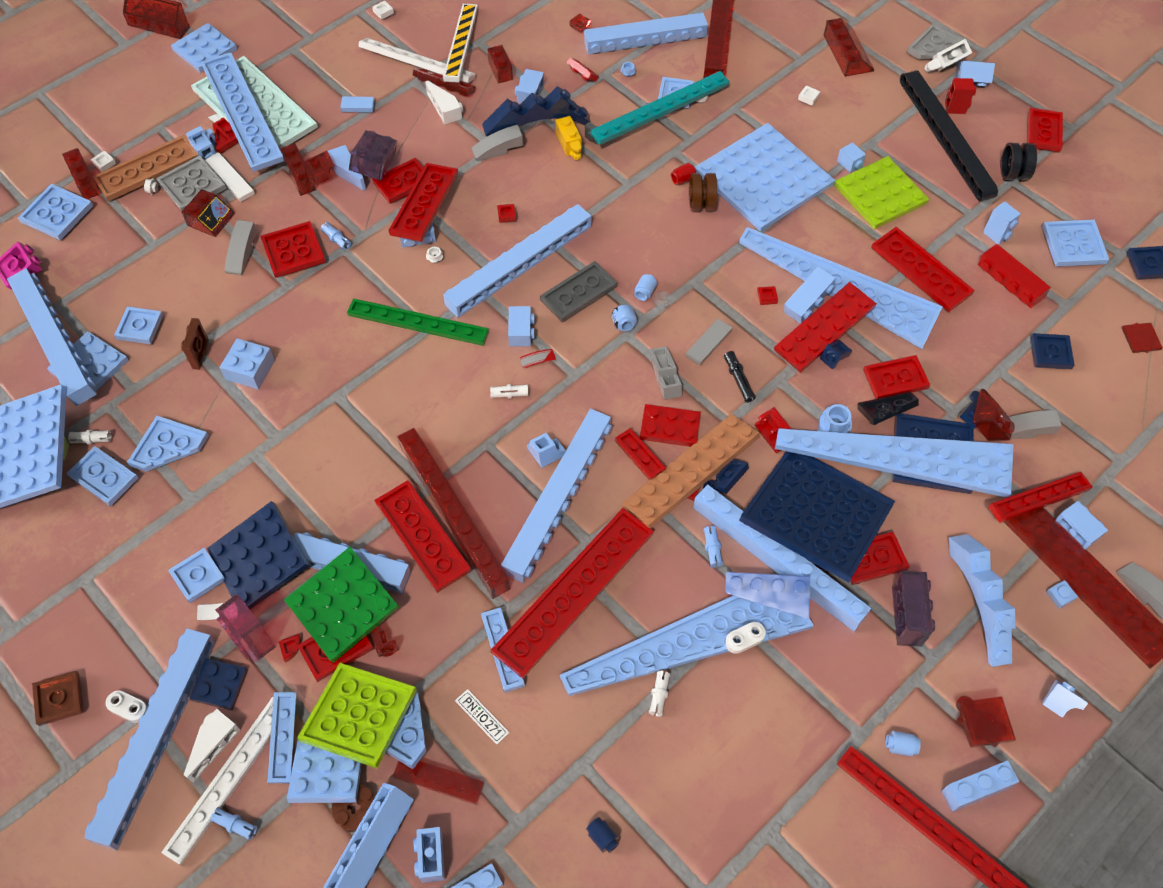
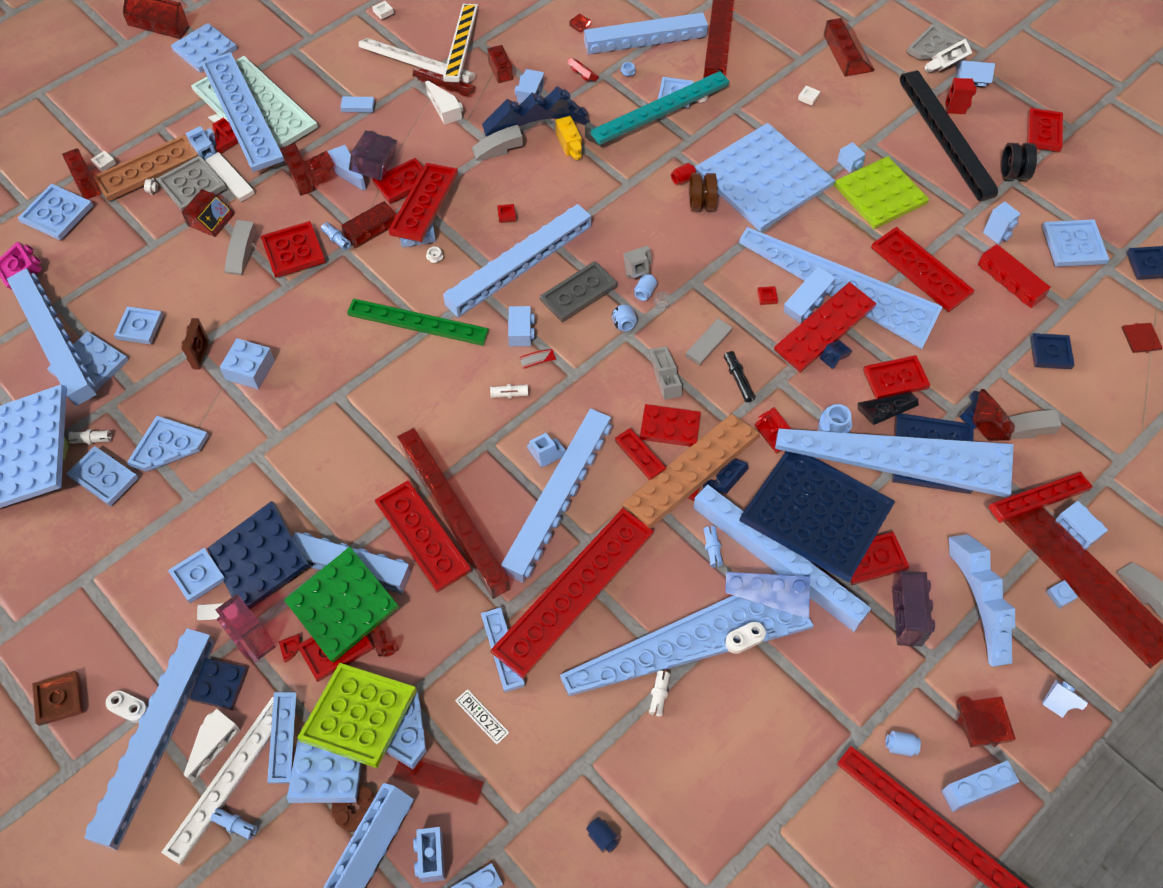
none -> clear red brick [341,201,396,249]
none -> light grey brick [623,246,652,279]

